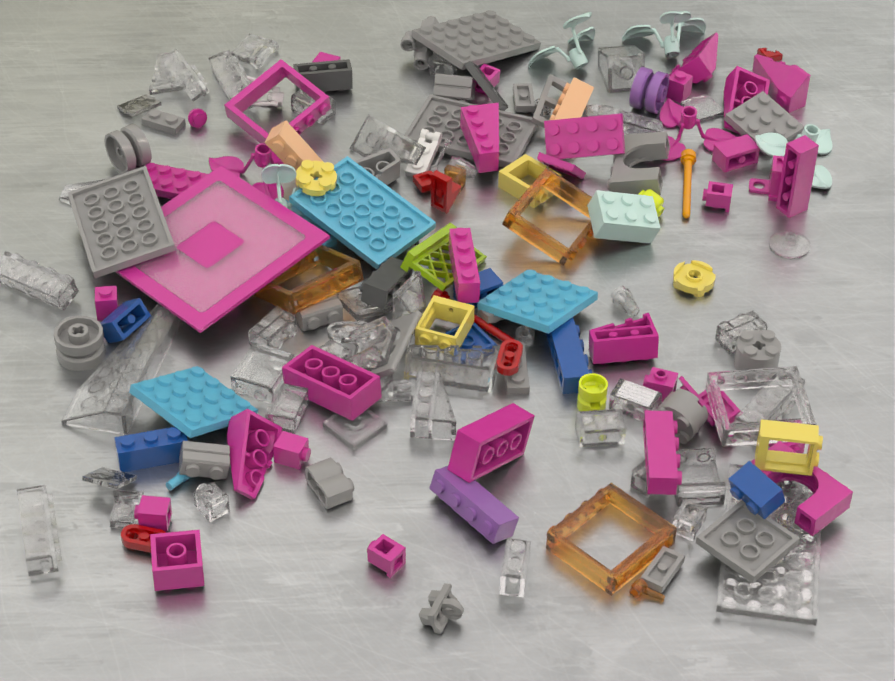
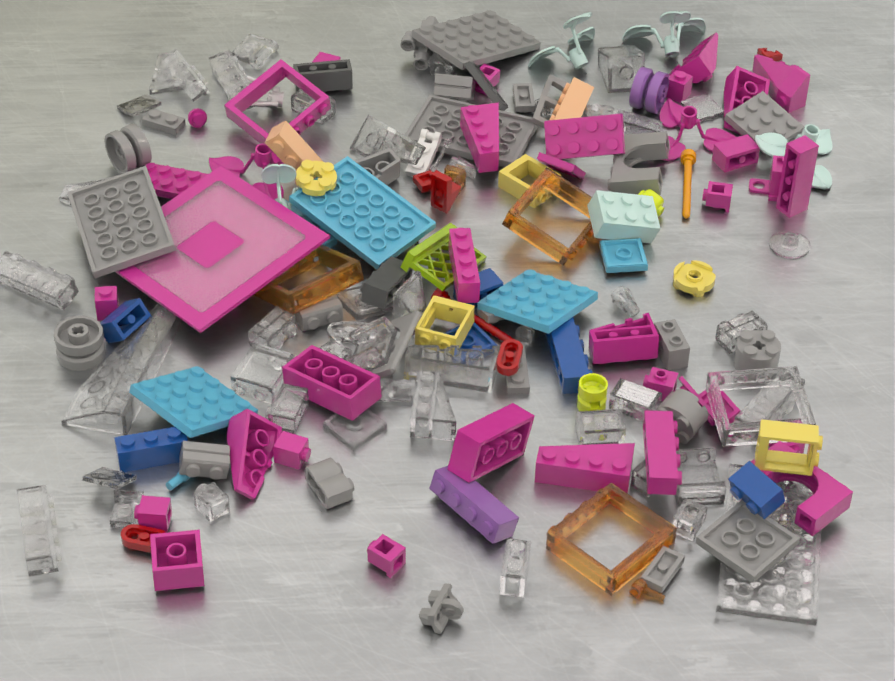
none -> dark pink wedge [534,443,635,496]
none -> medium azure plate [599,238,648,273]
none -> light grey brick [654,319,690,371]

